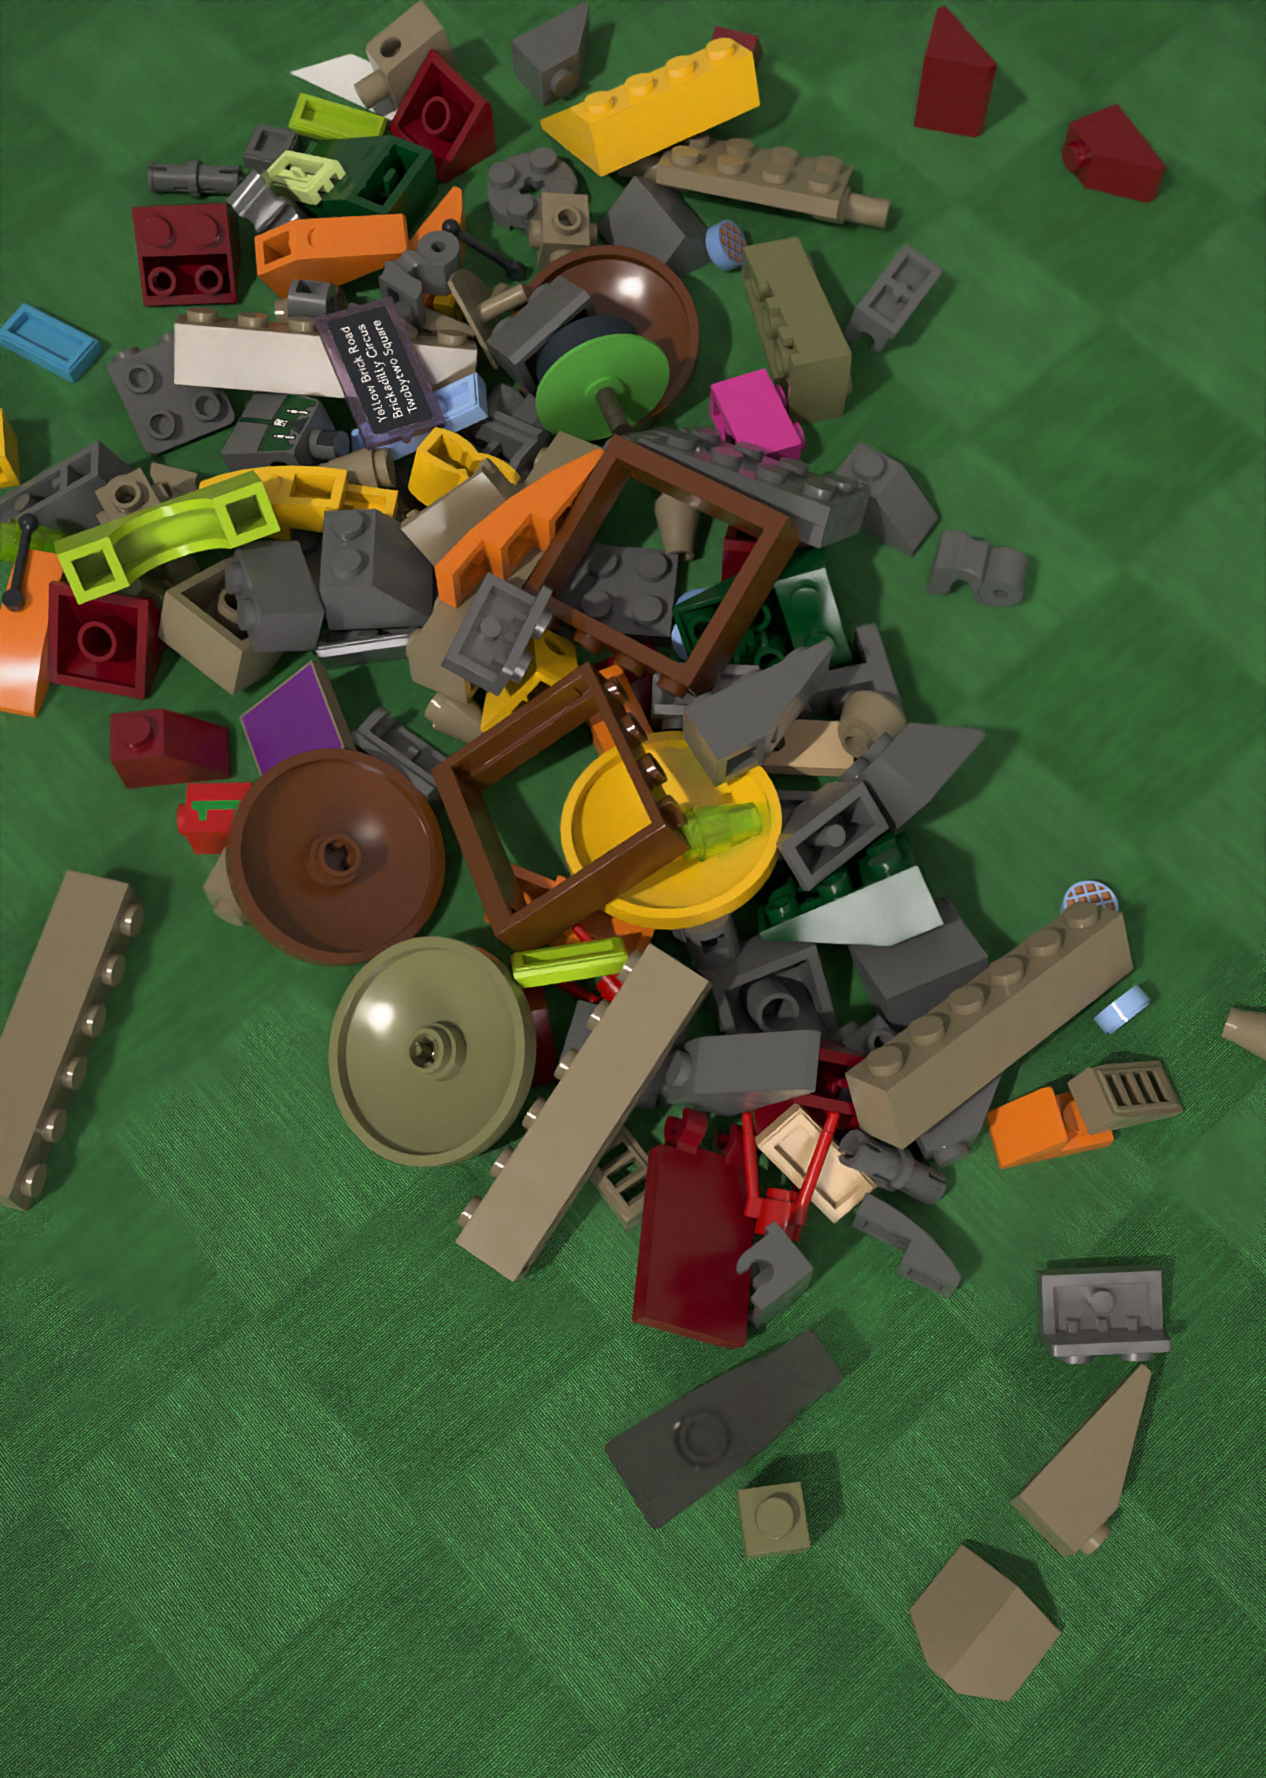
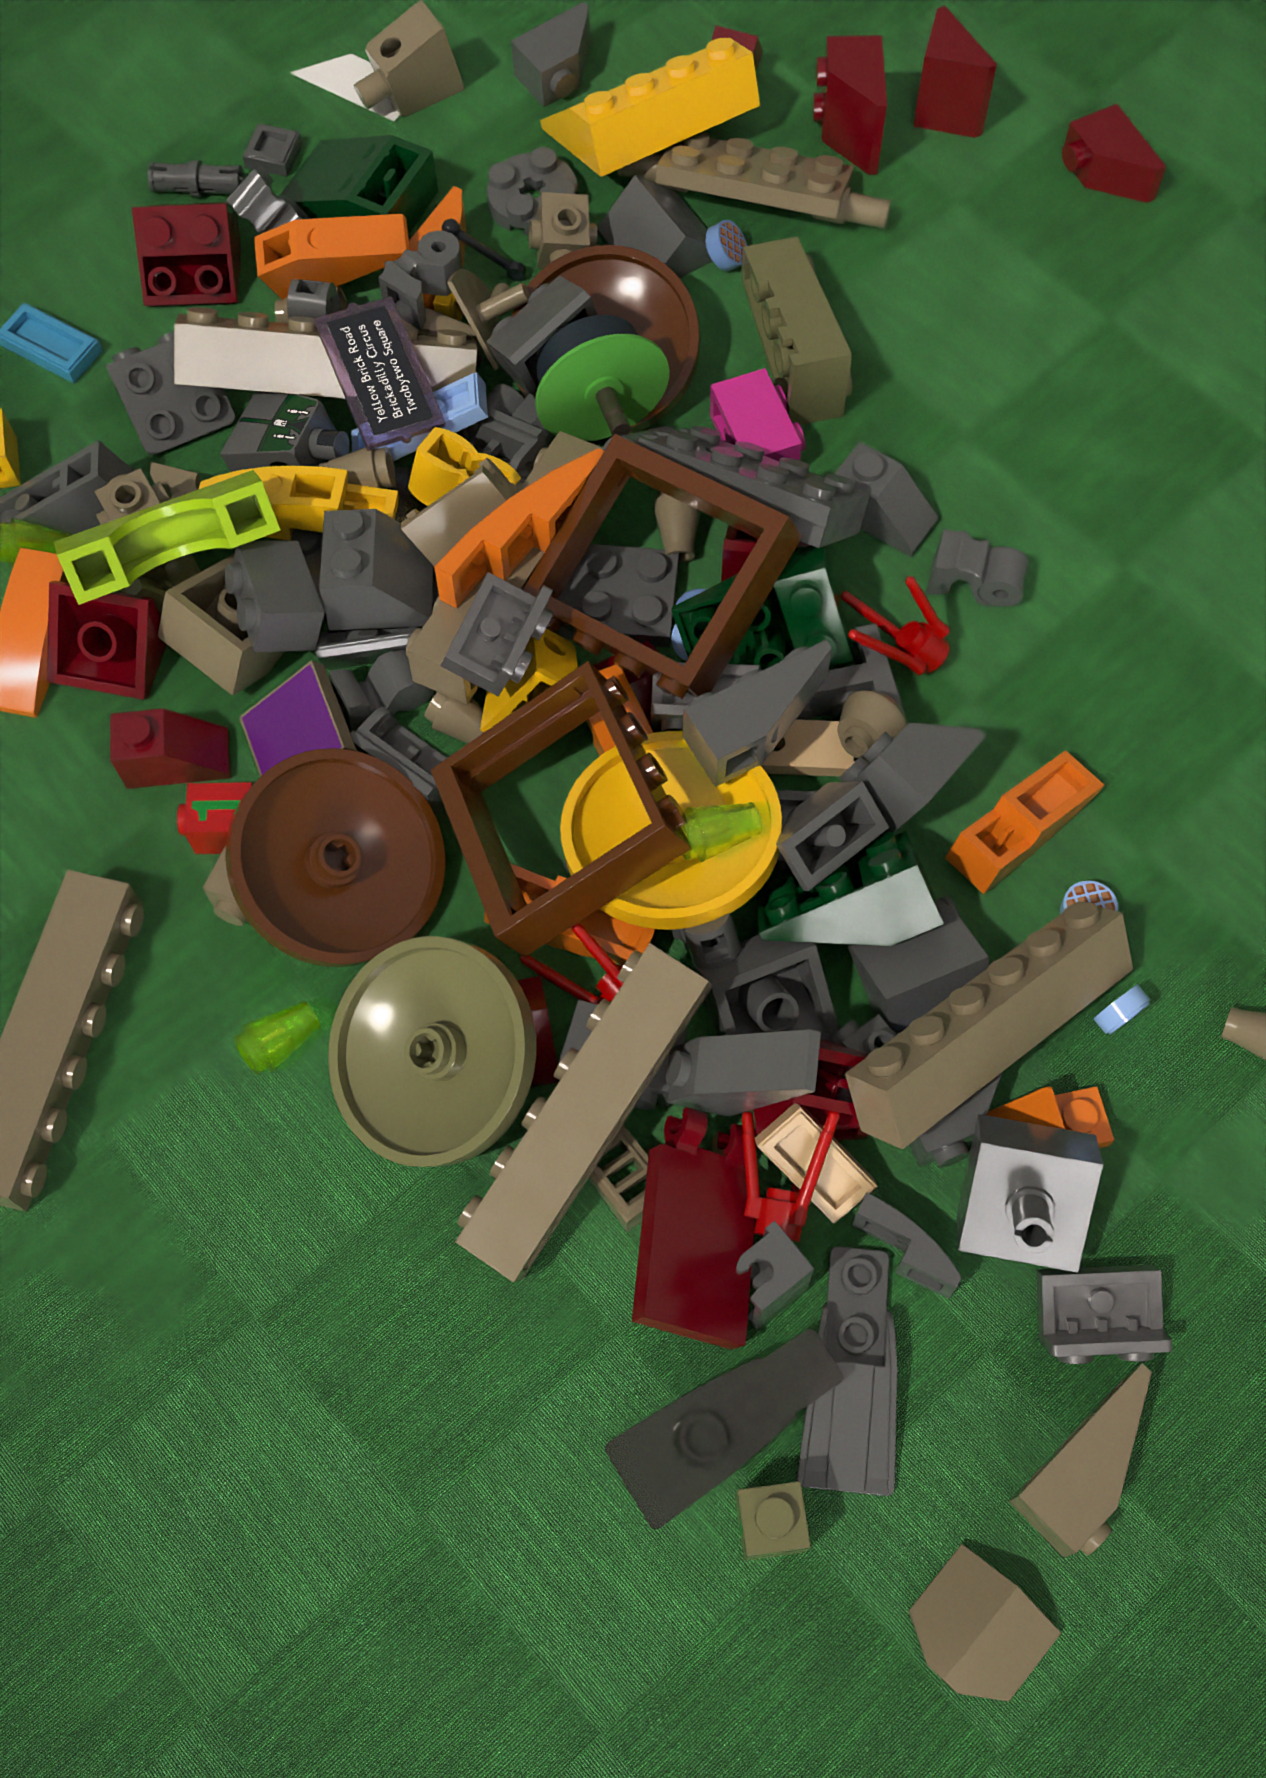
black hinge [2,513,39,612] -> none
yellowish green tile [266,150,346,205] -> none
lime tile [289,93,388,140] -> none
dark red slope [387,49,496,183] -> none
lime tile [510,936,628,989] -> none
dark grey pin [838,1130,946,1205] -> none
dark grey hinge [843,243,944,354] -> none
dark tan slope [1067,1060,1183,1135] -> none
none -> clear neon green cone [233,1000,321,1075]
none -> dark grey leg [329,650,434,733]
none -> dark grey piece [797,1247,897,1496]
none -> dark red slope [812,35,887,175]
none -> red plant [840,576,950,676]
none -> orange slope [945,750,1104,894]
none -> brick [956,1114,1103,1273]

